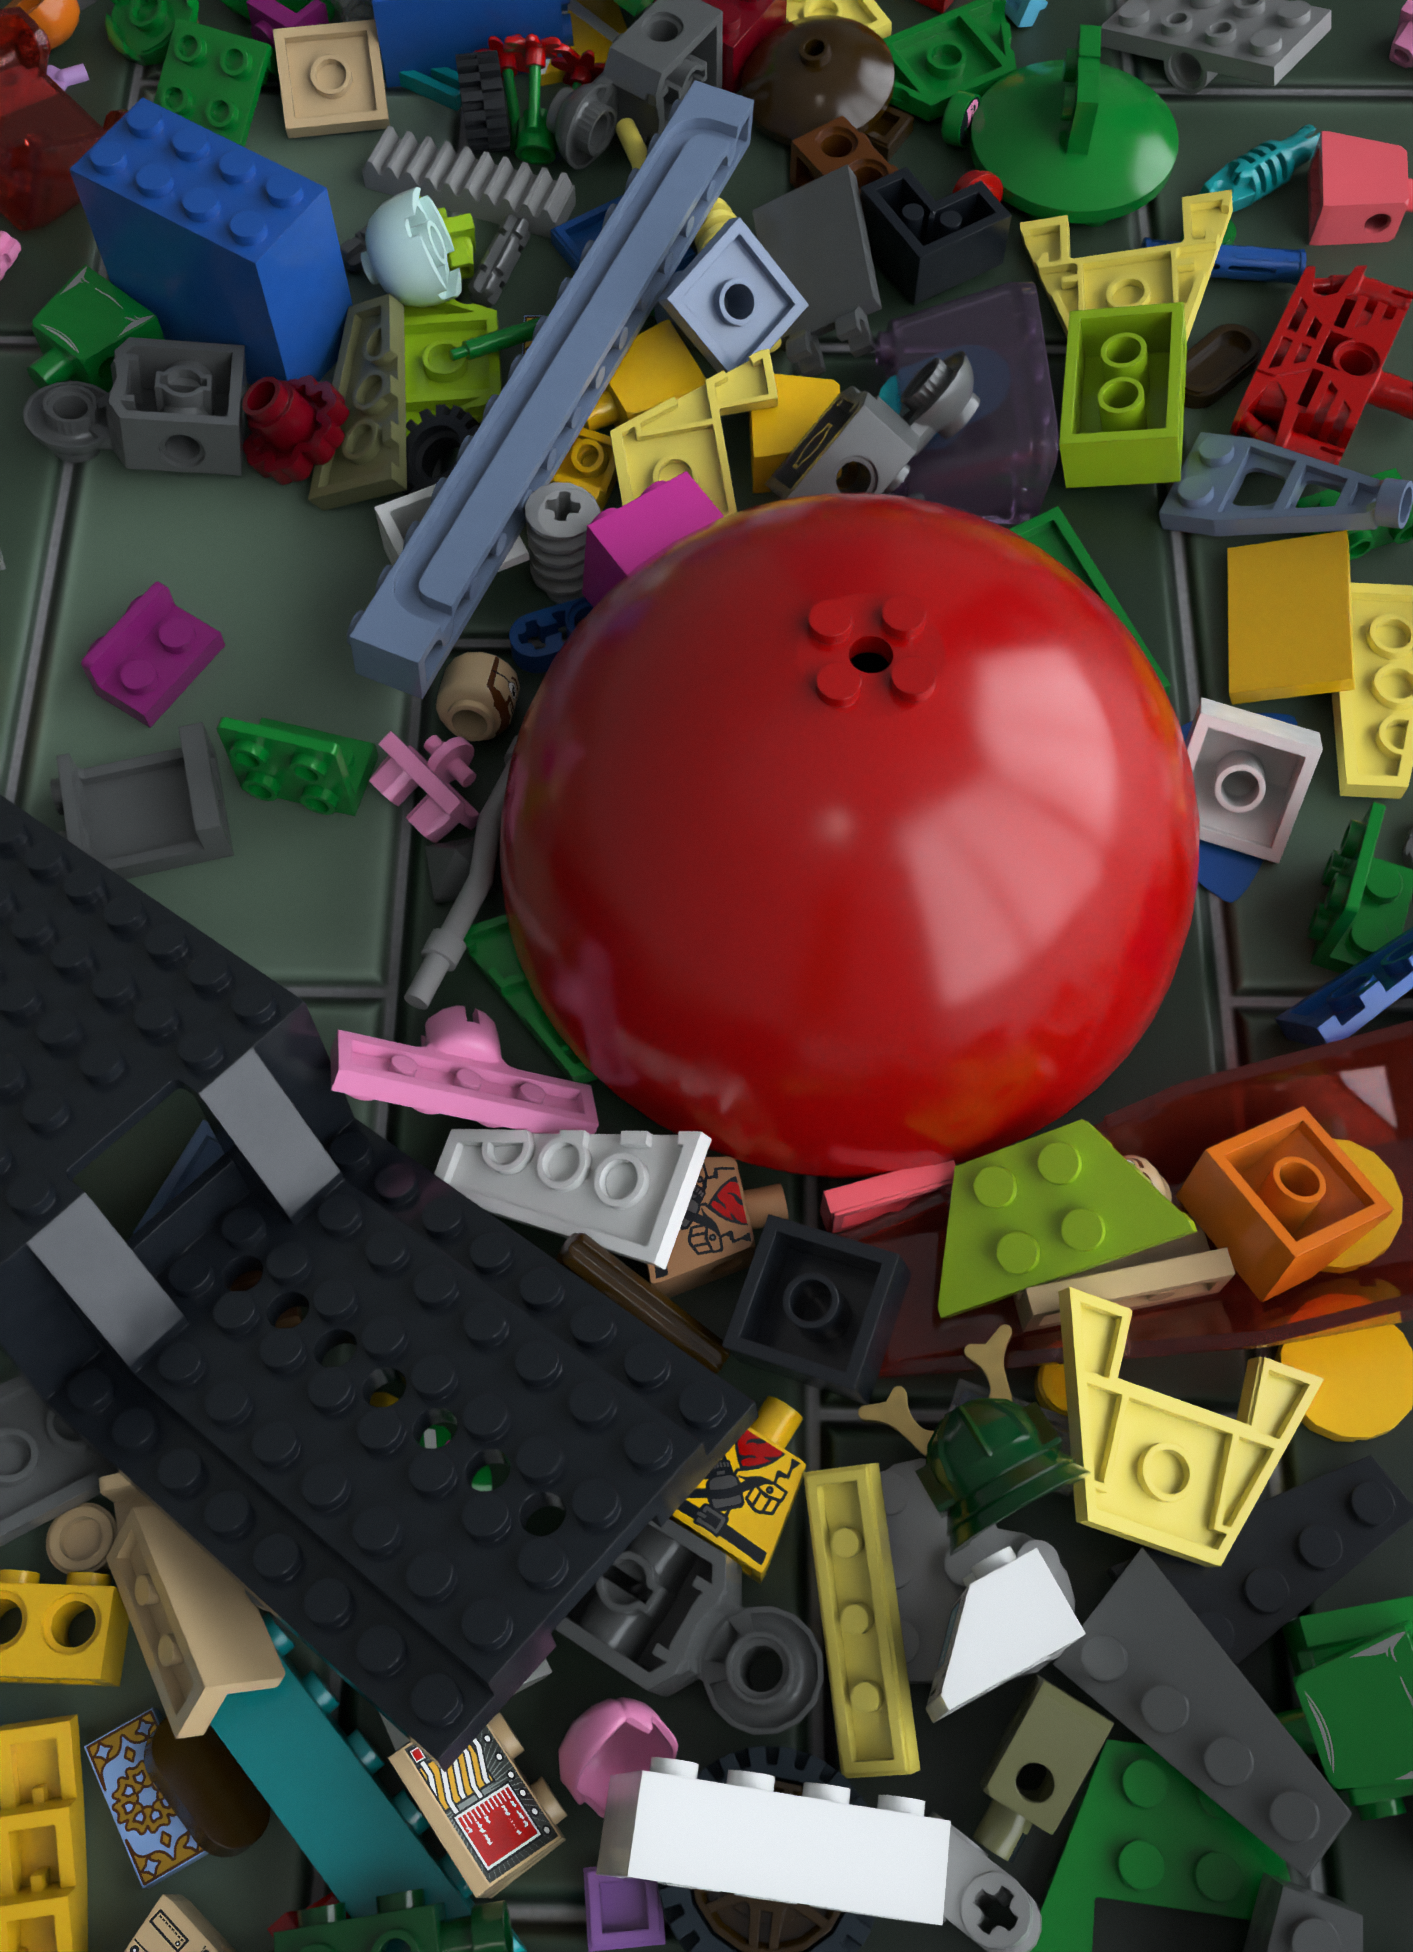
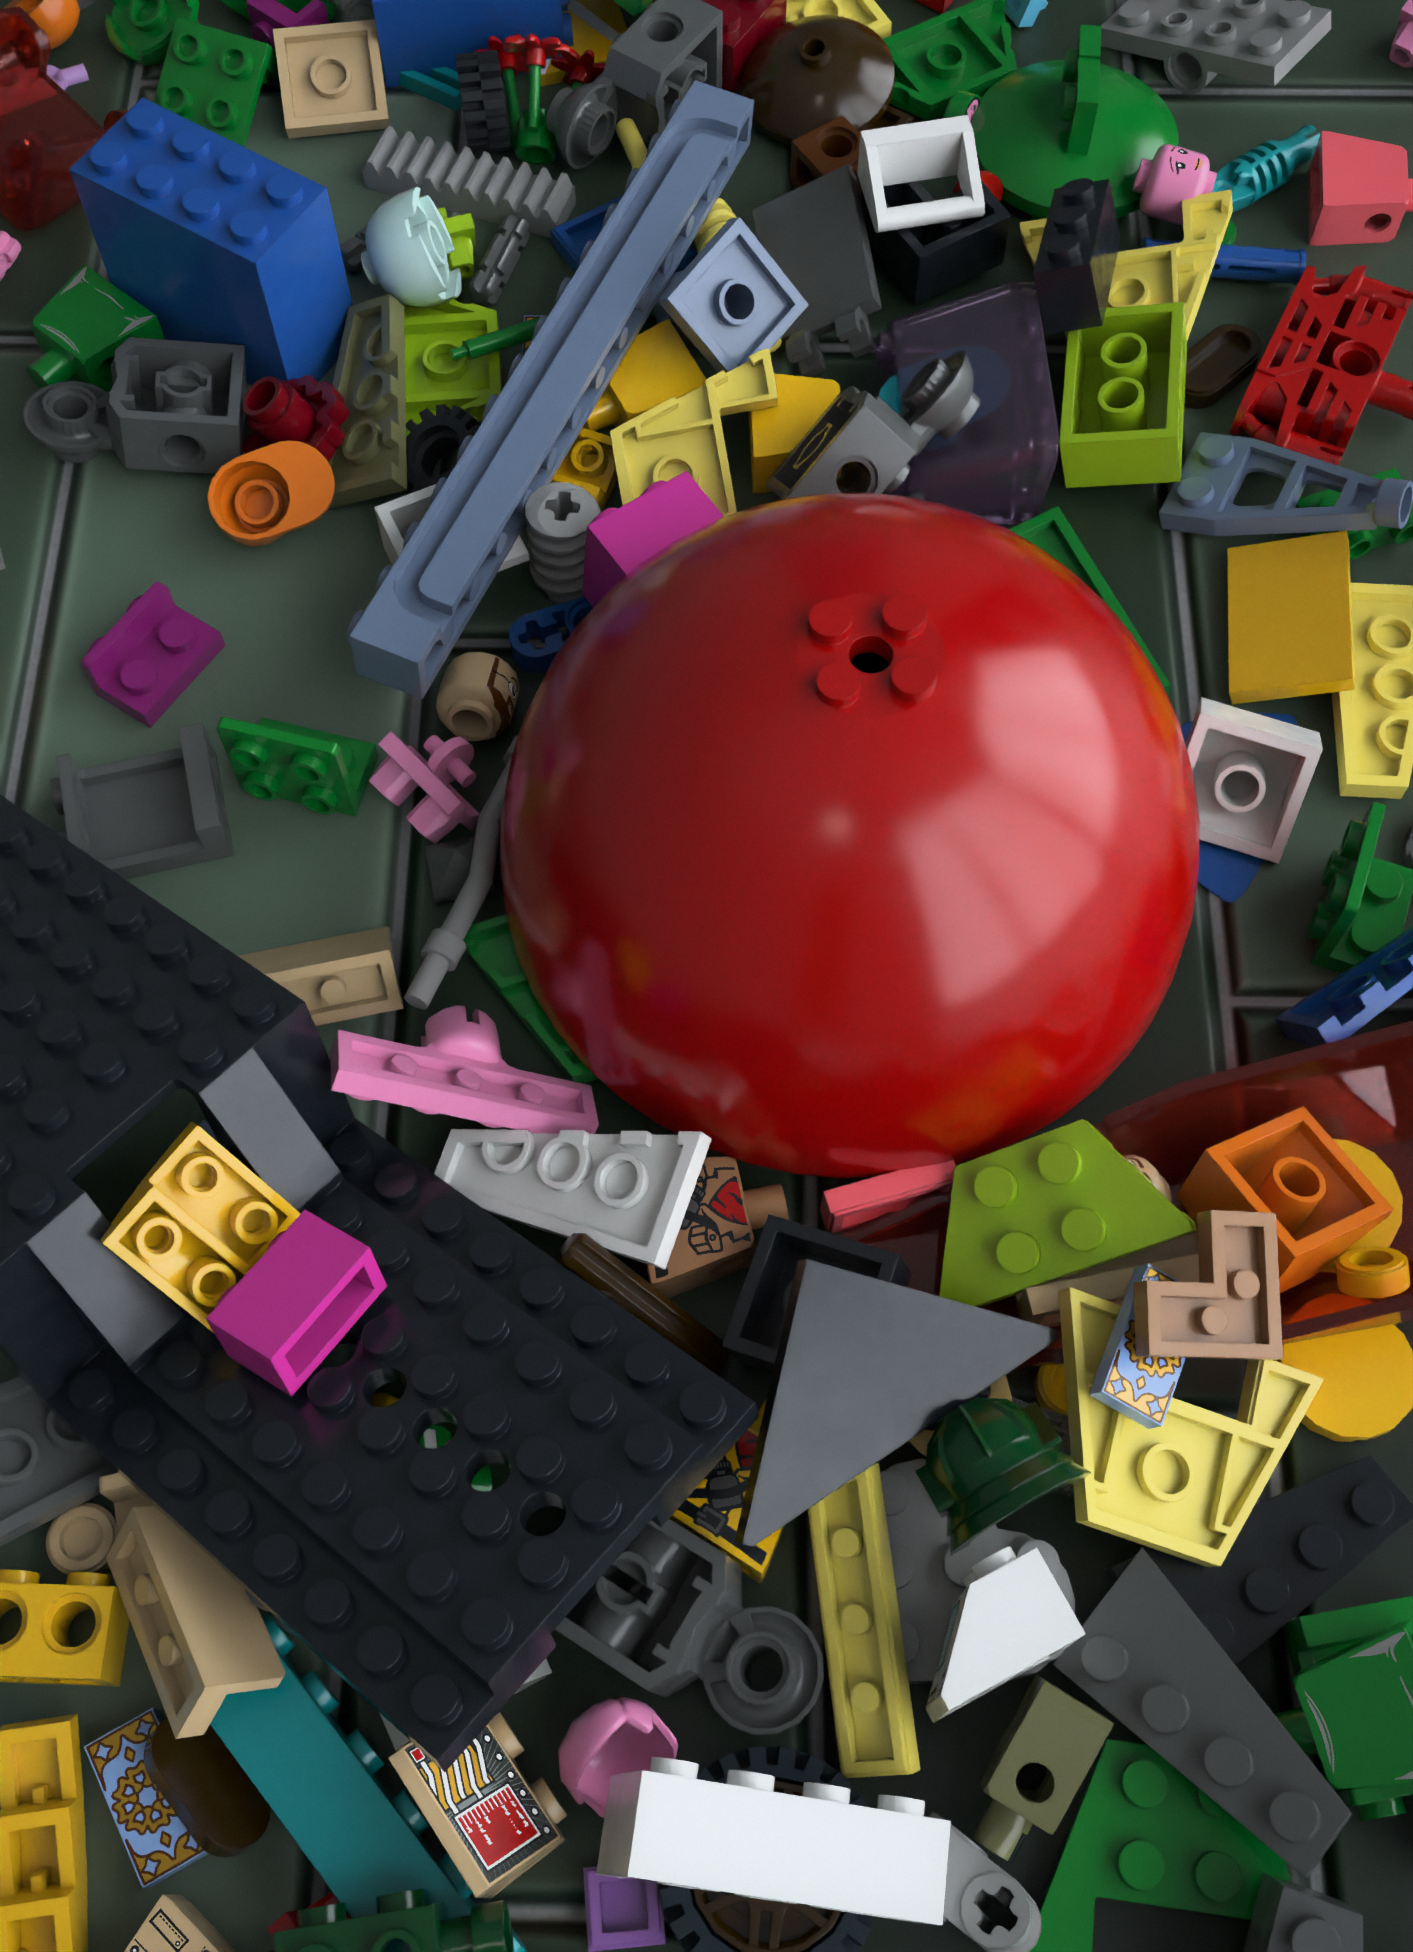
none -> yellow slope [100,1121,301,1333]
none -> dark pink brick [206,1210,387,1397]
none -> orange cap [207,440,335,547]
none -> tan panel [238,927,403,1026]
none -> tile [734,1259,1058,1547]
none -> white tile [857,115,985,233]
none -> black brick [1033,178,1120,335]
none -> tile [1089,1263,1186,1429]
none -> bright pink head [1132,144,1217,225]
none -> medium nougat plate [1134,1210,1283,1360]
none -> yellow tile [1335,1247,1410,1298]

